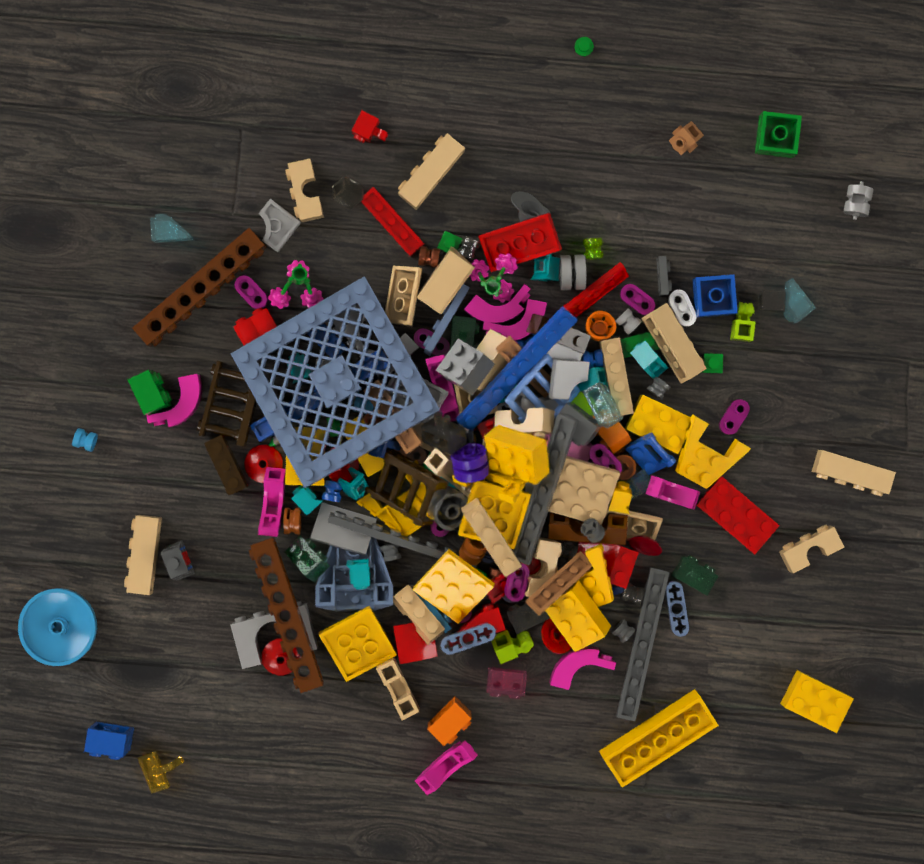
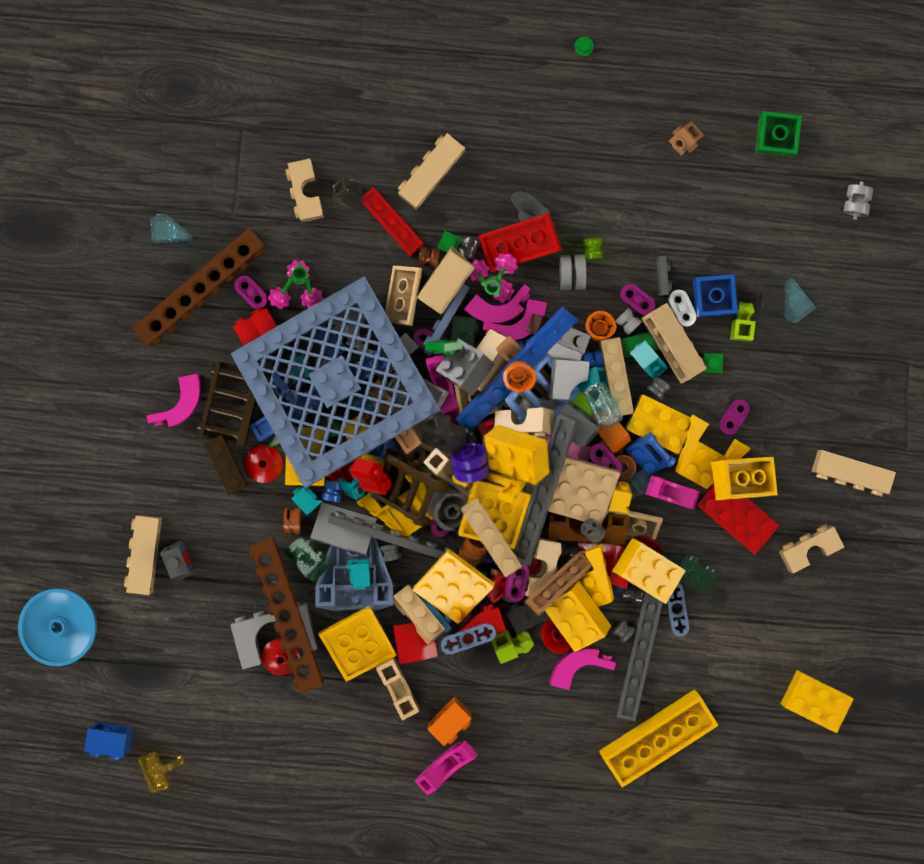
dark azure wheel [72,428,98,452] -> none
green brick [128,370,172,415] -> none
dark pink arch [258,467,286,537] -> none
light grey tile [259,199,301,252] -> none
red brick [351,110,388,143] -> none
clear pink brick [486,667,527,699] -> none
teal window [530,253,560,282] -> none
red tile [563,262,629,317] -> none
none -> dark blue piece [272,372,296,405]
none -> red brick [350,458,391,495]
none -> green plate [425,340,462,355]
none -> orange helmet [503,361,536,392]
none -> yellow brick [612,538,686,604]
none -> yellow brick [712,457,778,501]

